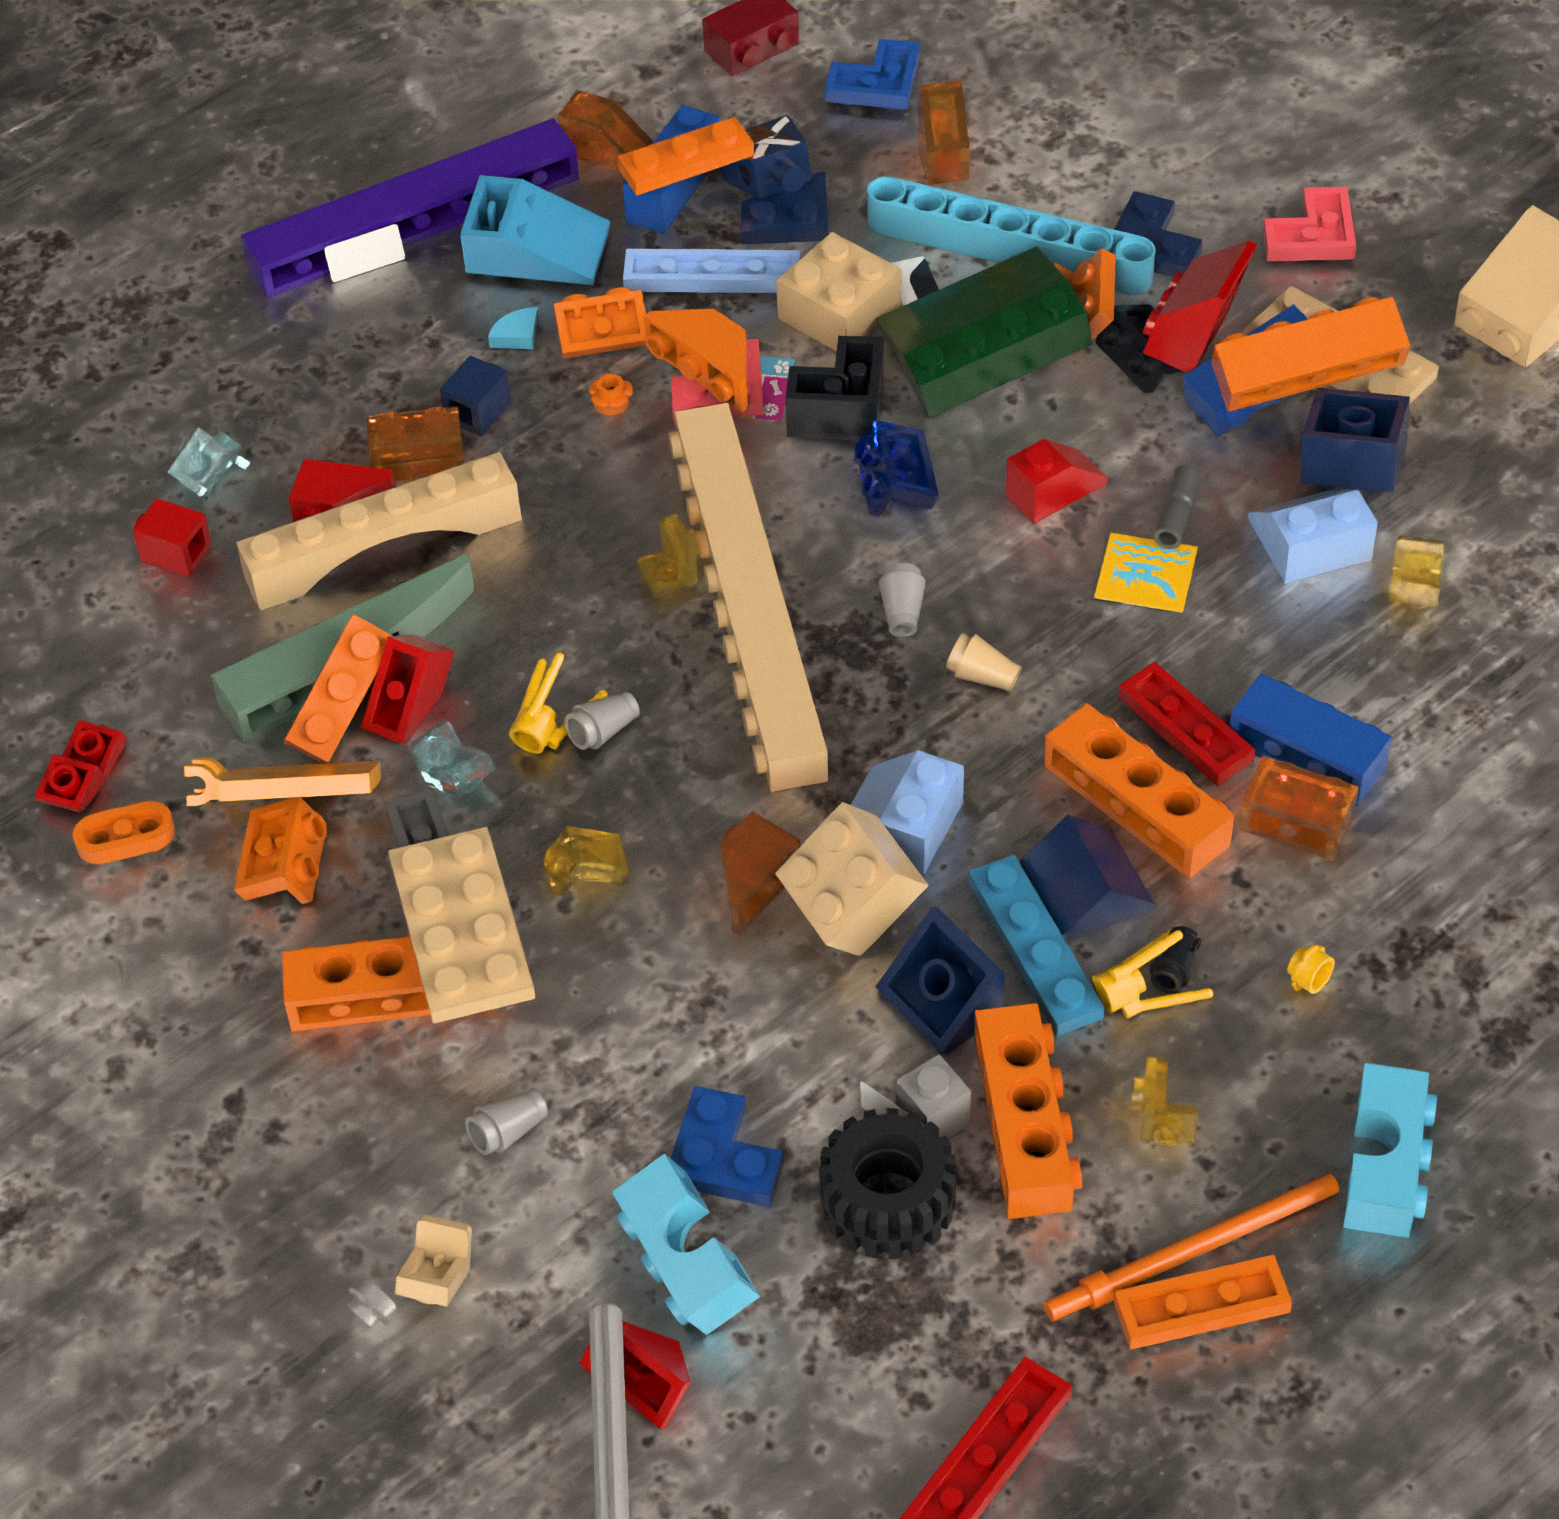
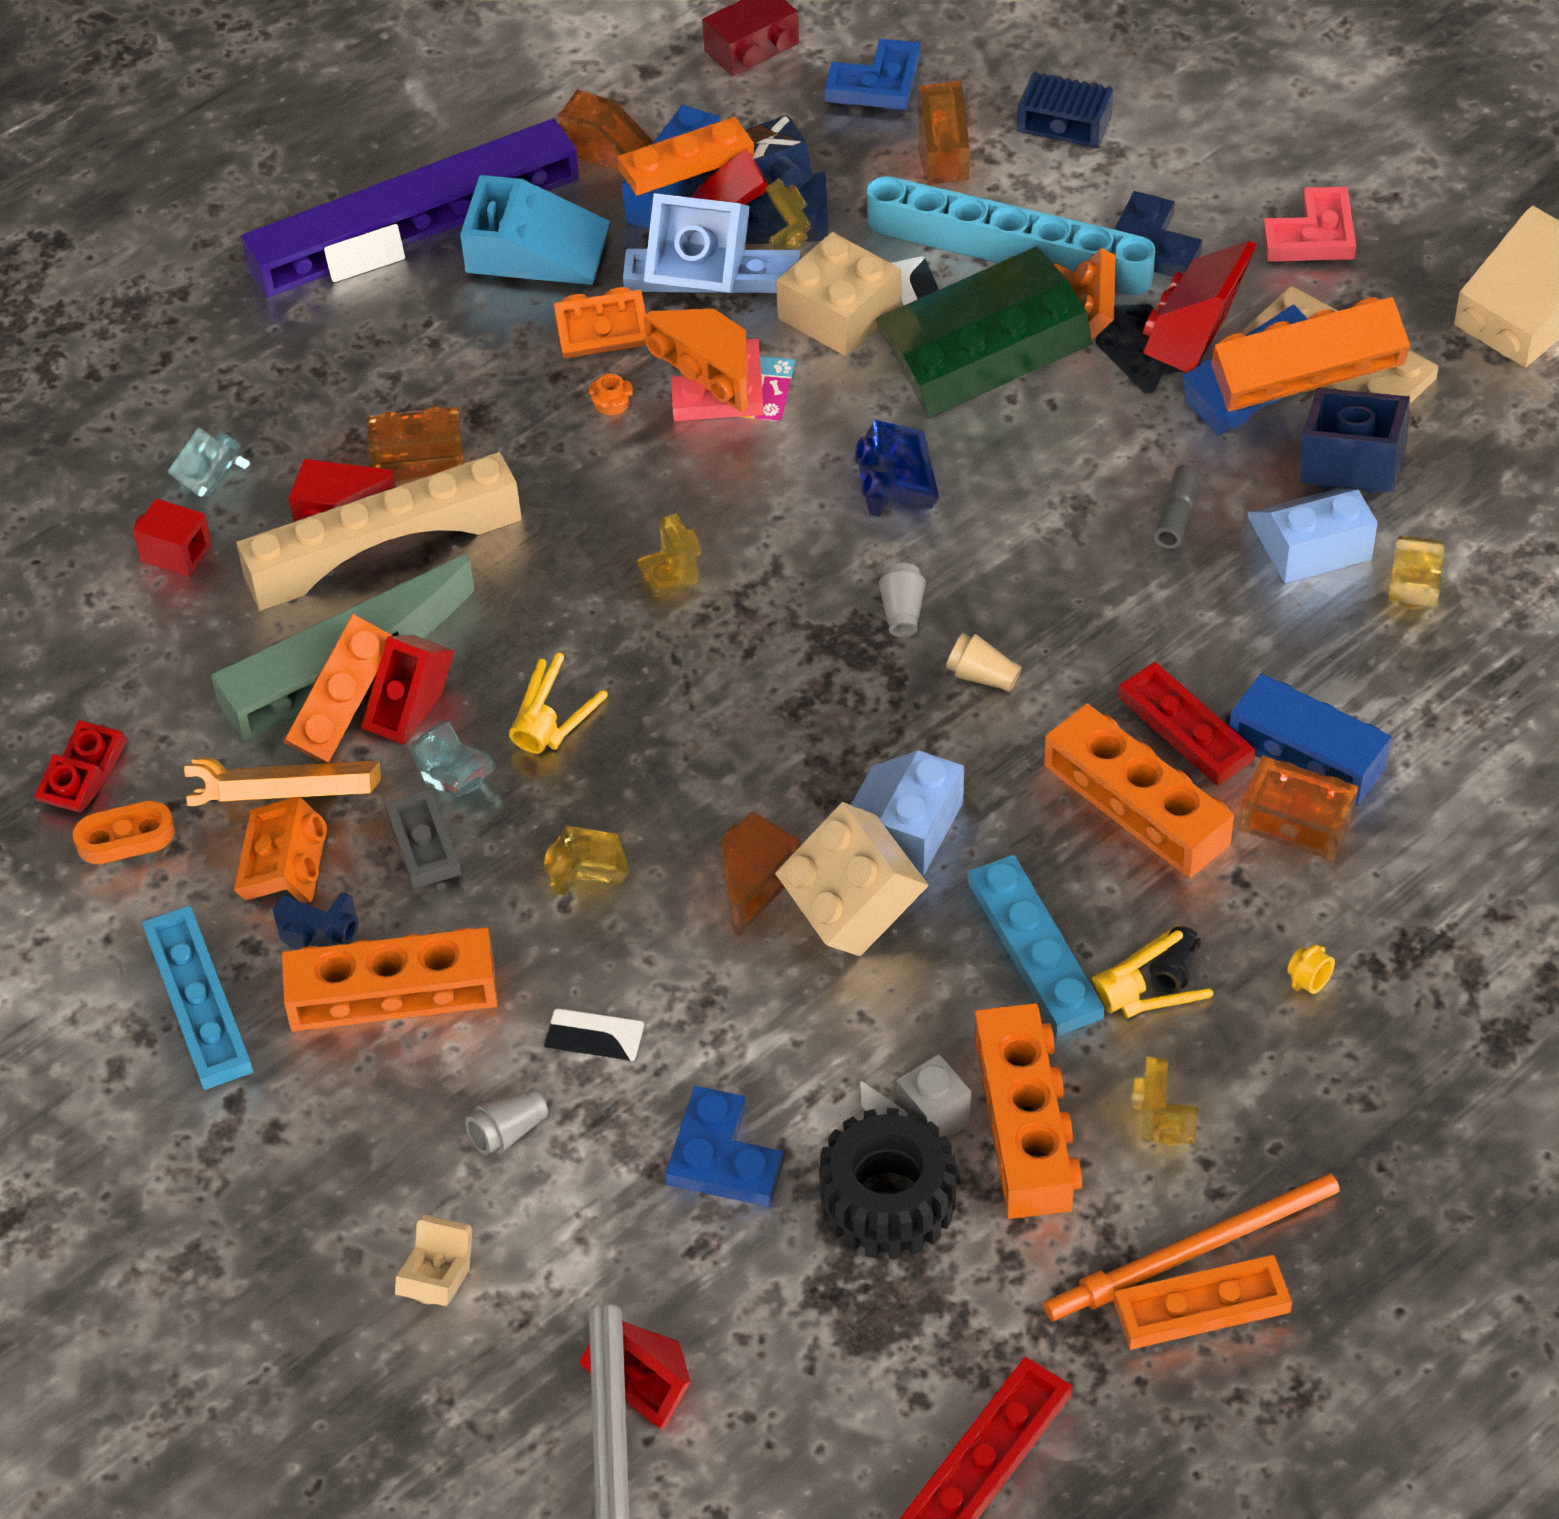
clear plate [348,1277,399,1328] -> none
tan plate [388,827,536,1024] -> none
dark blue brick [440,355,512,436] -> none
medium azure tile [488,307,539,350] -> none
light grey cone [565,691,639,750] -> none
medium azure arch [612,1154,761,1335] -> none
tan brick [668,403,828,792] -> none
black brick [785,335,884,441] -> none
dark blue slope [875,907,1005,1054] -> none
red slope [1006,438,1108,524] -> none
dark blue slope [1020,814,1155,941] -> none
yellow sticker [1094,532,1198,613] -> none
medium azure arch [1343,1063,1437,1238] -> none
none -> dark azure plate [142,905,254,1091]
none -> dark blue bracket [272,892,359,950]
none -> sticker [544,1009,645,1061]
none -> light blue slope [644,193,750,293]
none -> red slope [691,149,770,205]
none -> clear yellow bracket [765,178,811,250]
none -> dark blue brick [1017,71,1113,148]

